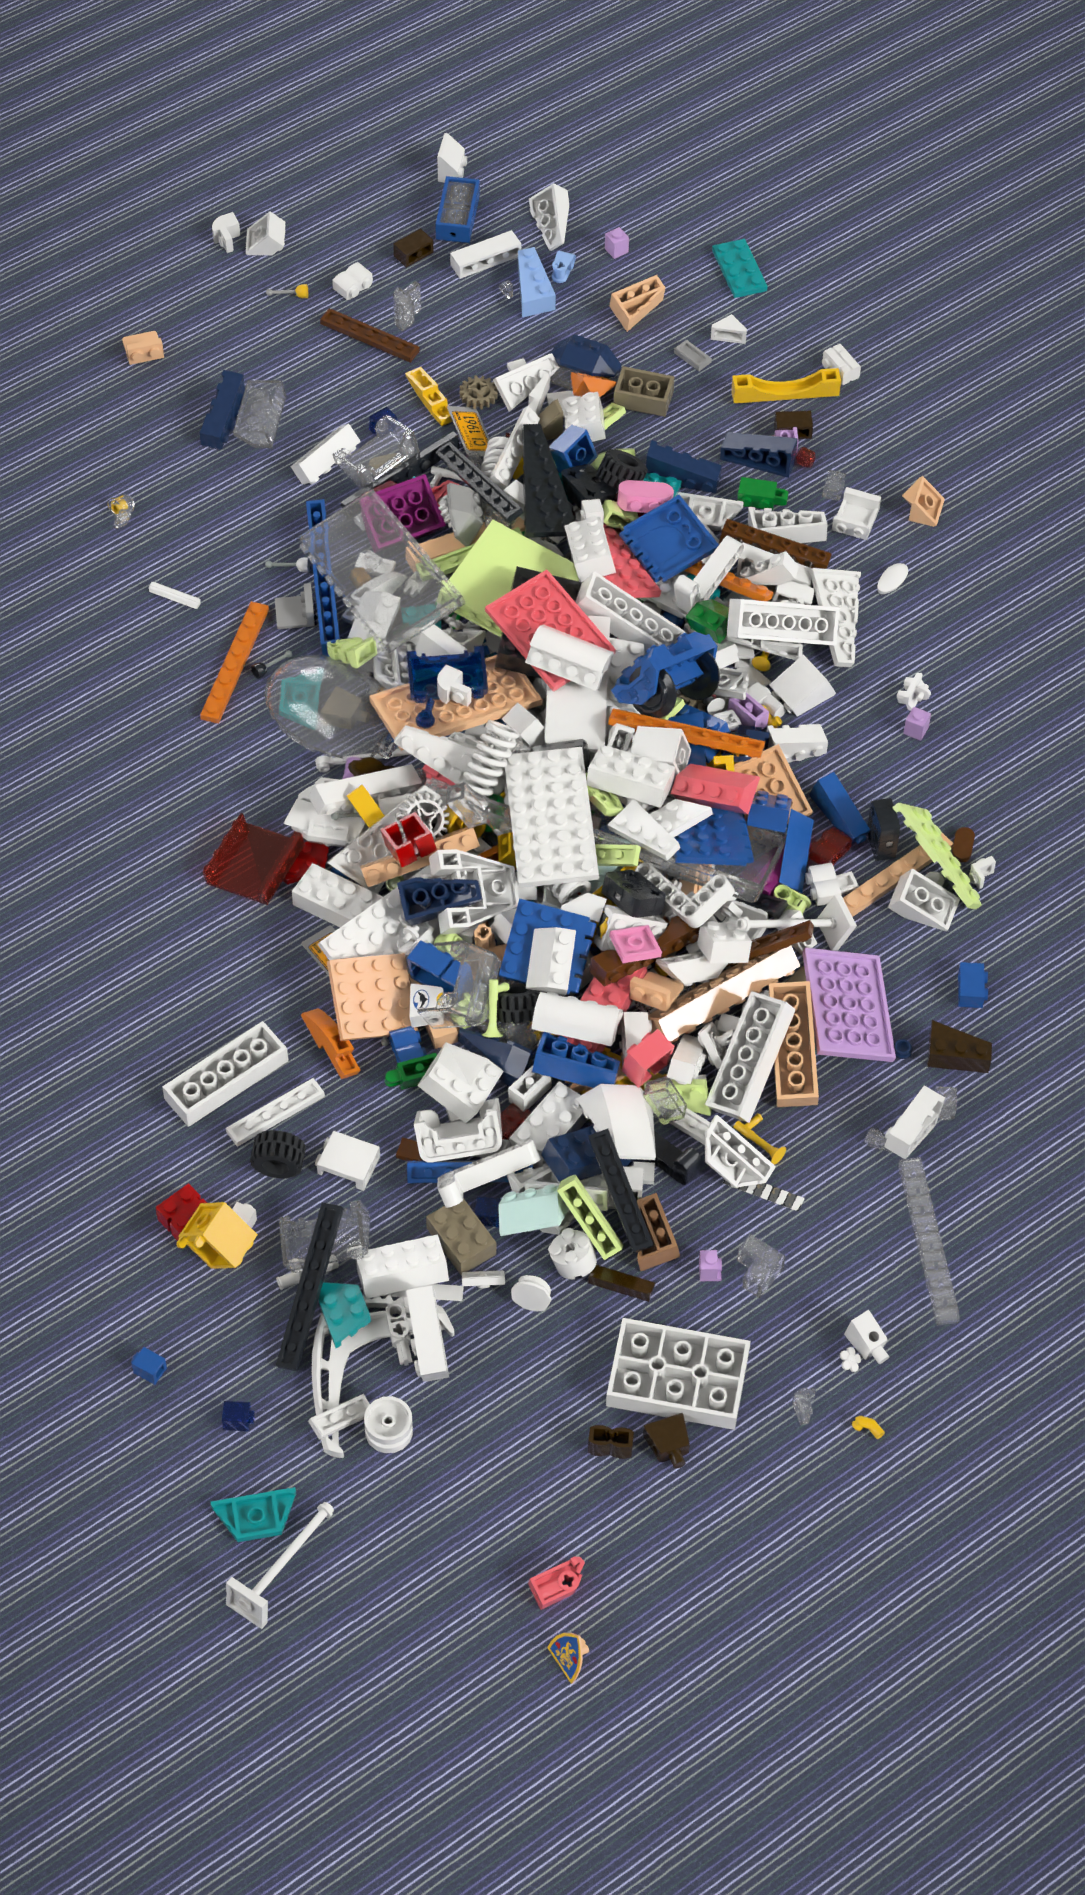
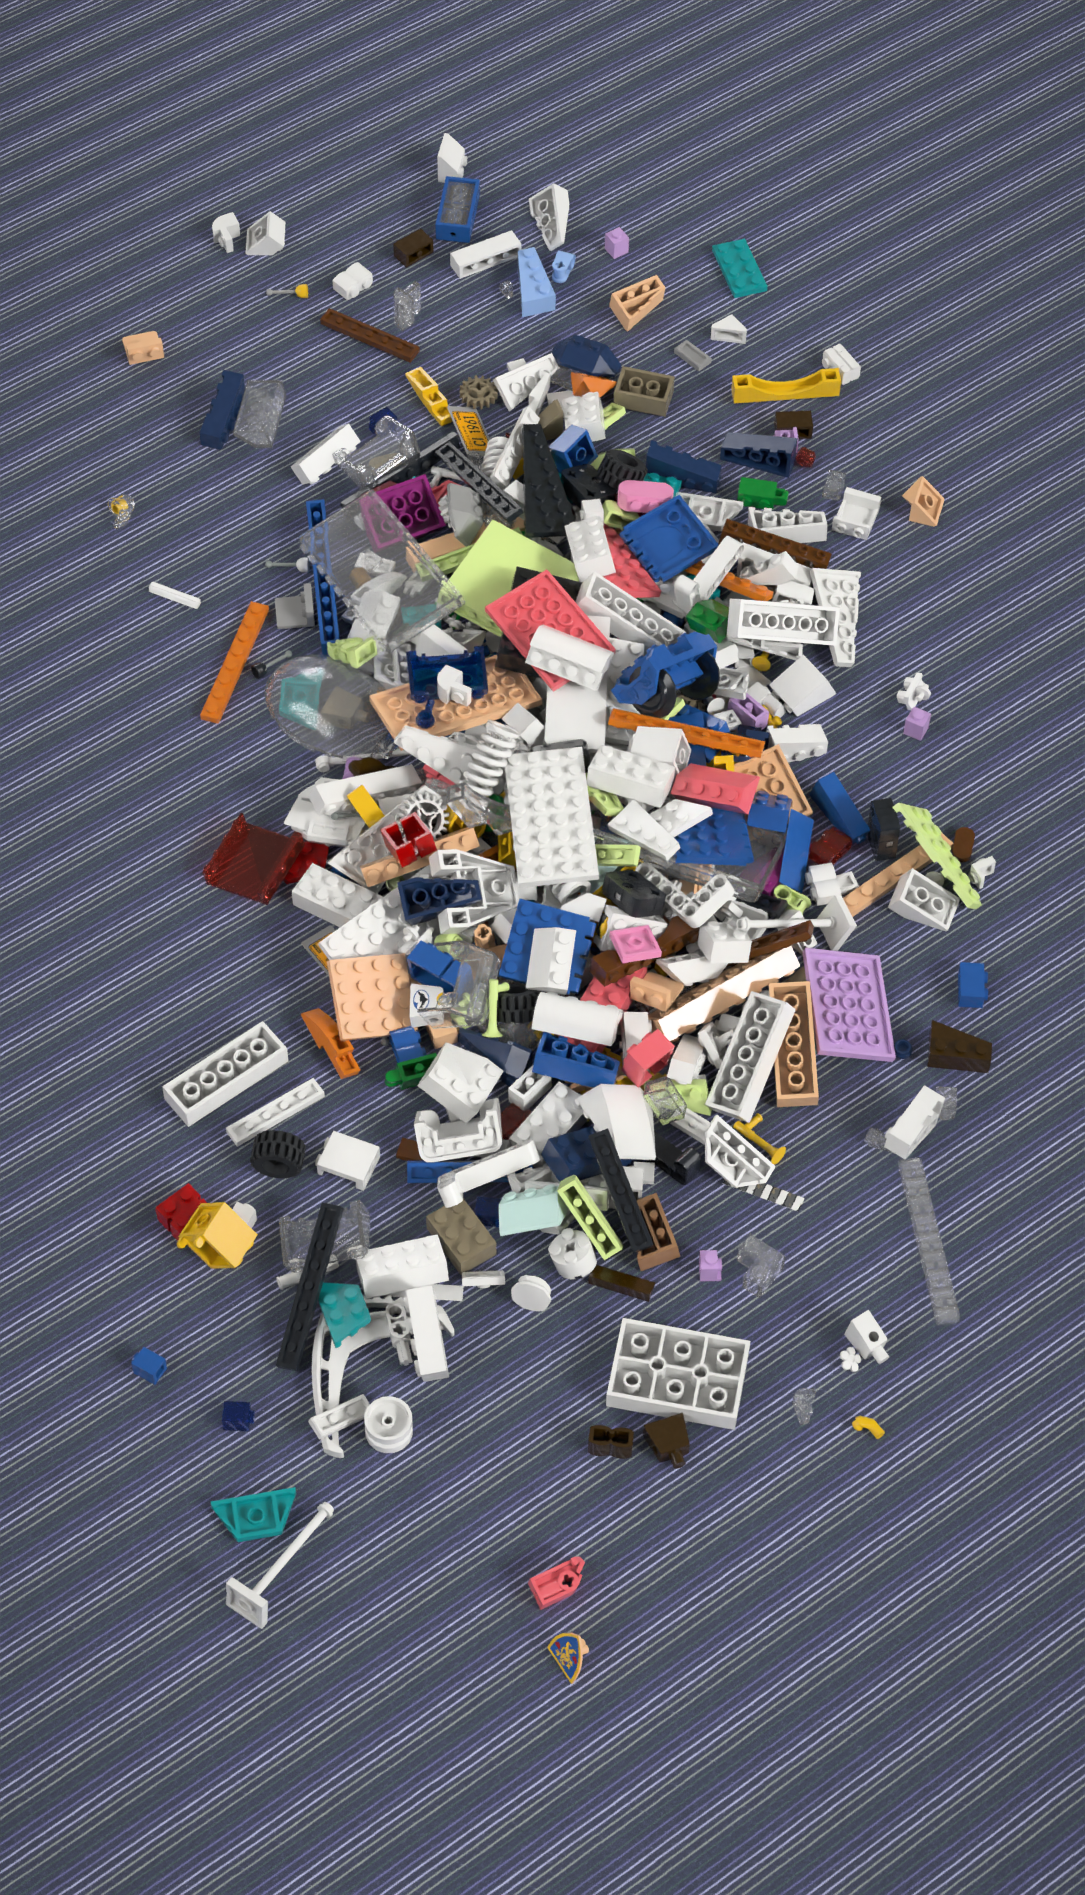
white slope [606,723,635,751] -> none
white arm [877,563,908,594] -> none

